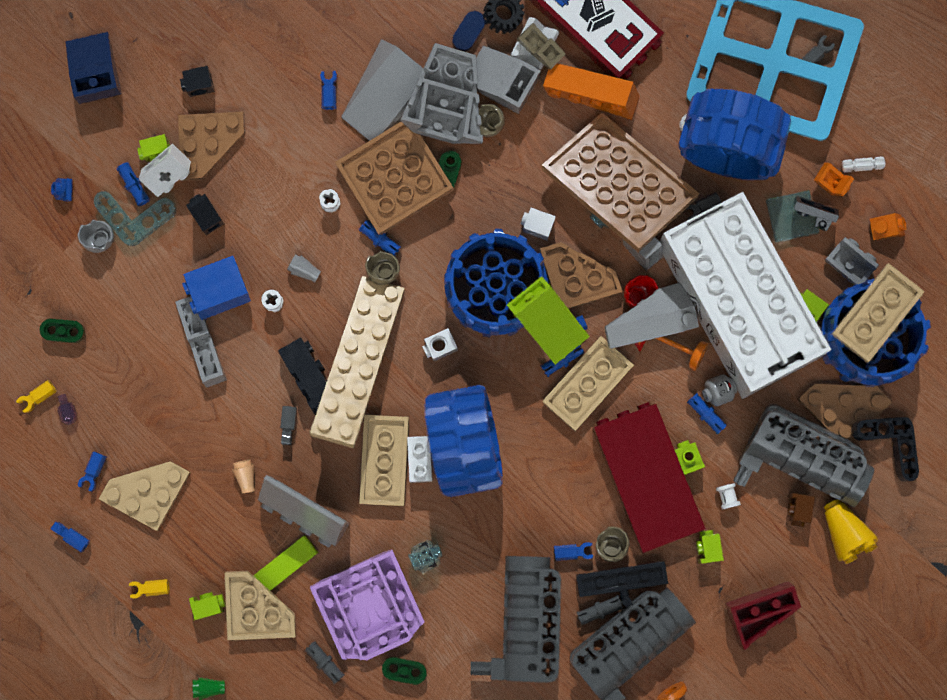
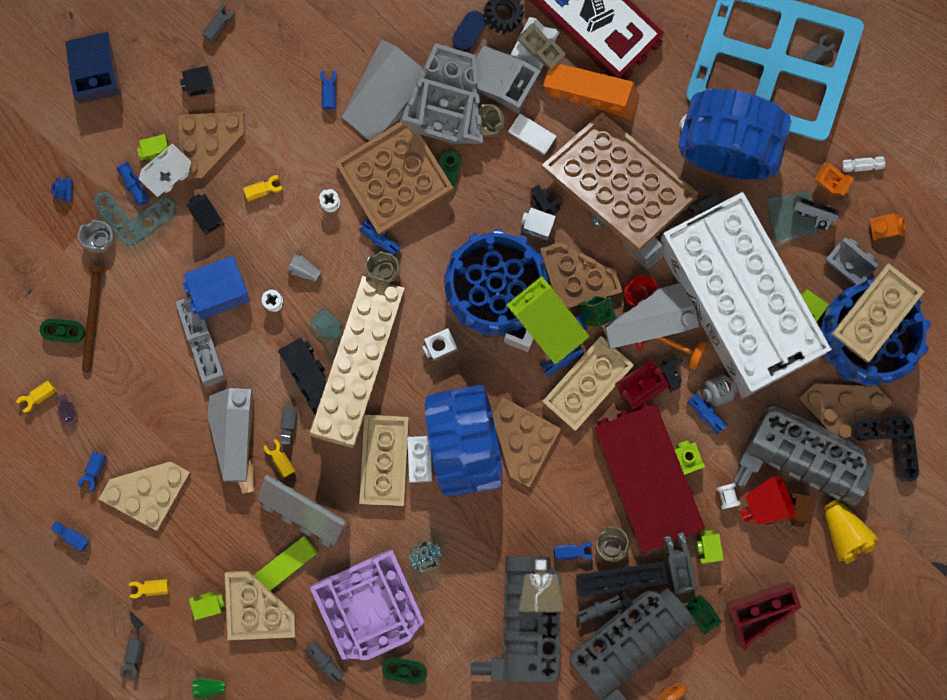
none -> reddish brown bar [82,266,105,372]
none -> dark grey bar [120,638,144,679]
none -> dark grey bar [202,4,235,43]
none -> light grey wedge [207,388,254,482]
none -> yellow bar [243,175,283,202]
none -> yellow bar [263,439,296,479]
none -> clear light blue bracket [309,307,343,342]
none -> medium nougat plate [493,397,561,487]
none -> white panel [504,331,534,352]
none -> white tile [508,113,557,156]
none -> dark tan torso [519,560,563,612]
none -> black bracket [530,185,563,215]
none -> dark green brick [578,296,616,327]
none -> dark red hinge [615,360,670,411]
none -> black bracket [660,357,683,393]
none -> dark grey hinge [664,532,697,595]
none -> dark green bracket [685,595,722,635]
none -> red torso [740,477,798,526]

